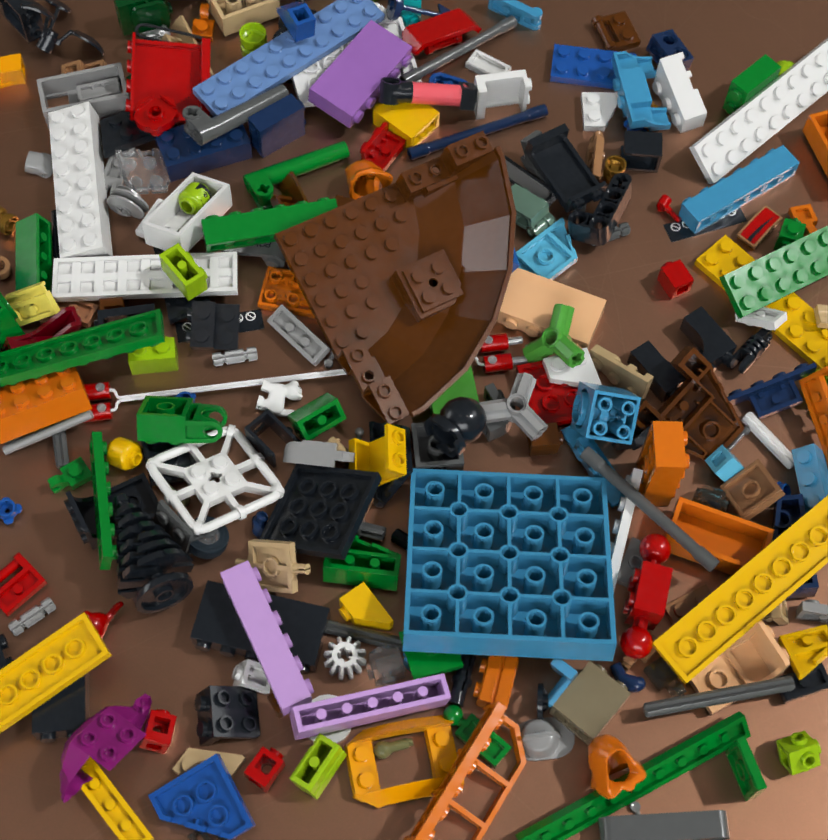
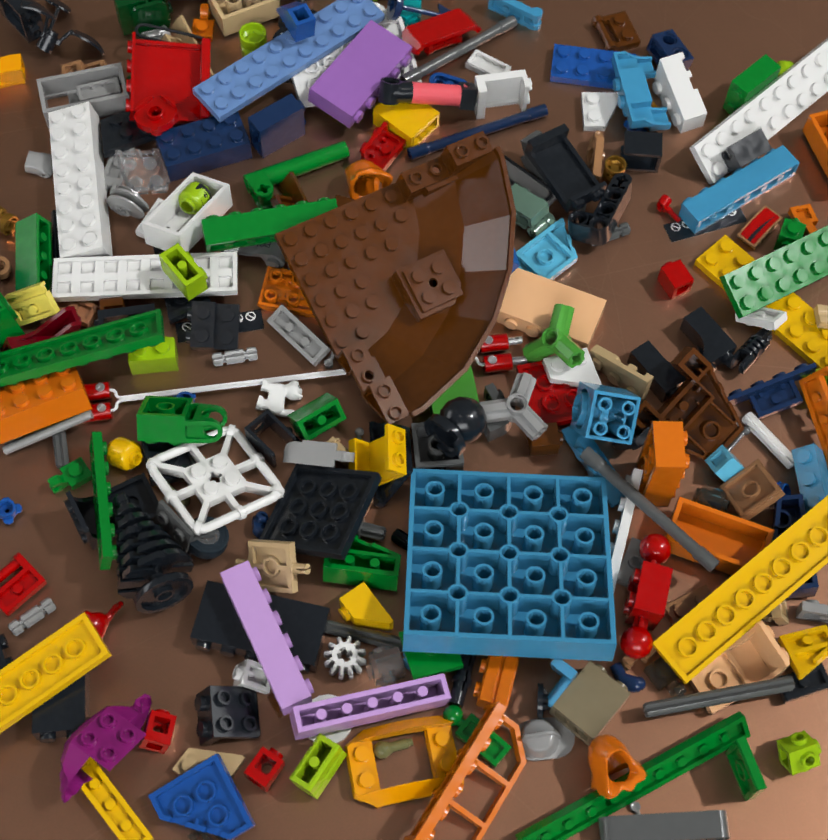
dark grey axle [182,84,289,146] -> none
none -> black hinge [722,128,772,173]

